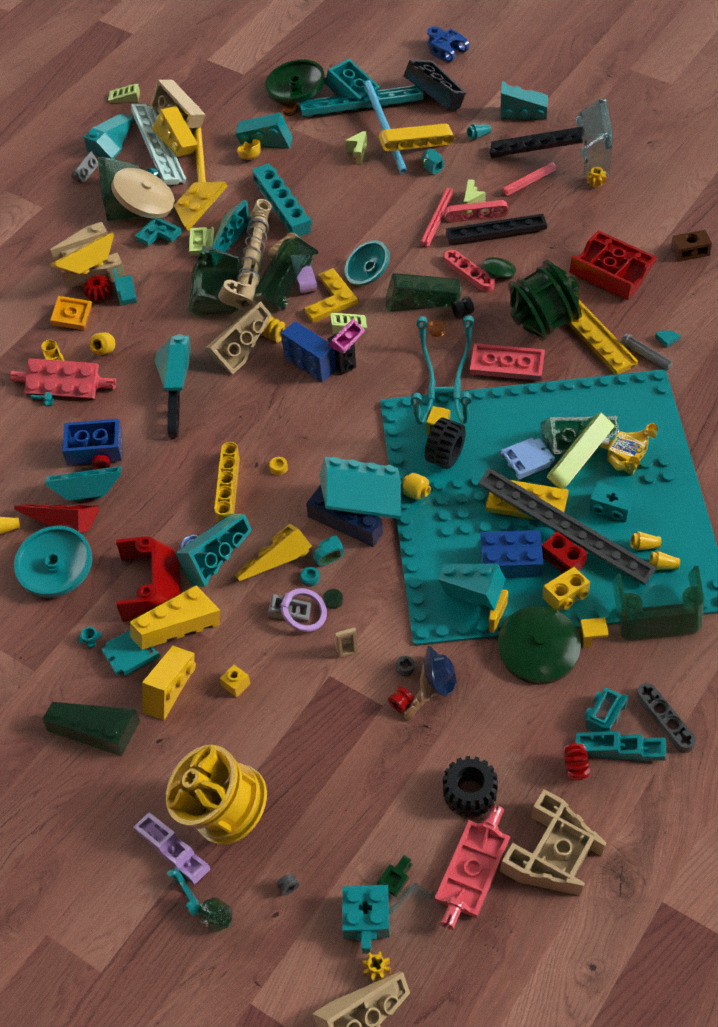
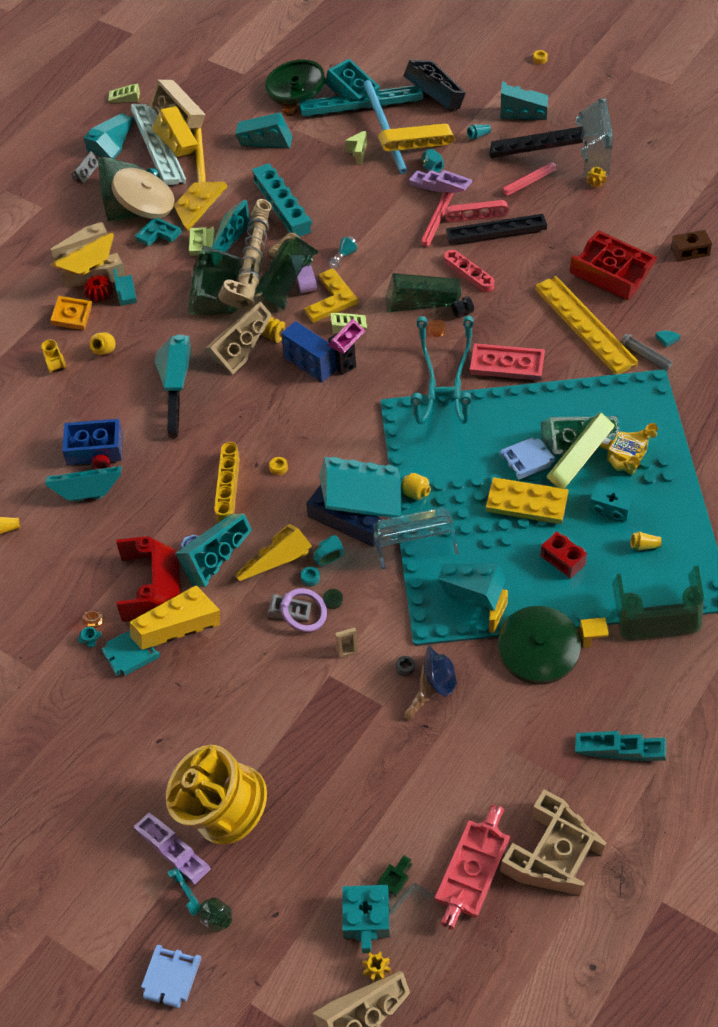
coral plate [10,358,116,399] -> none
red wedge [14,504,99,534] -> none
teal dish [14,526,93,598] -> none
teal hand [31,392,54,406] -> none
clear green wedge [42,702,140,756] -> none
yellow wedge [142,646,196,721] -> none
yellow plate [220,665,251,698] -> none
yellow hair [237,139,261,160] -> none
dark grey bush [276,873,299,895] -> none
teal dish [345,240,390,286] -> none
red wheel [388,686,414,713] -> none
black tyre [425,417,466,469] -> none
yellow brick [426,406,451,435] -> none
blue piece [427,26,470,62] -> none
black tyre [443,756,498,817] -> none
yellowish green slope [464,179,486,214] -> none
dark grey plate [478,468,656,586] -> none
blue brick [480,530,543,578] -> none
dark green dish [483,257,516,279] -> none
dark green wheel [508,260,582,341] -> none
yellow brick [542,567,590,612] -> none
red gear [563,743,590,781] -> none
teal window [584,687,629,732] -> none
dark grey beam [637,683,696,753] -> none
yellow cone [649,551,680,570] -> none
none -> clear orange tile [82,610,103,628]
none -> light blue plate [141,944,201,1008]
none -> piece [328,236,358,269]
none -> clear light blue windscreen [373,507,459,569]
none -> lavender slope [409,170,472,193]
none -> yellow tile [532,50,548,64]

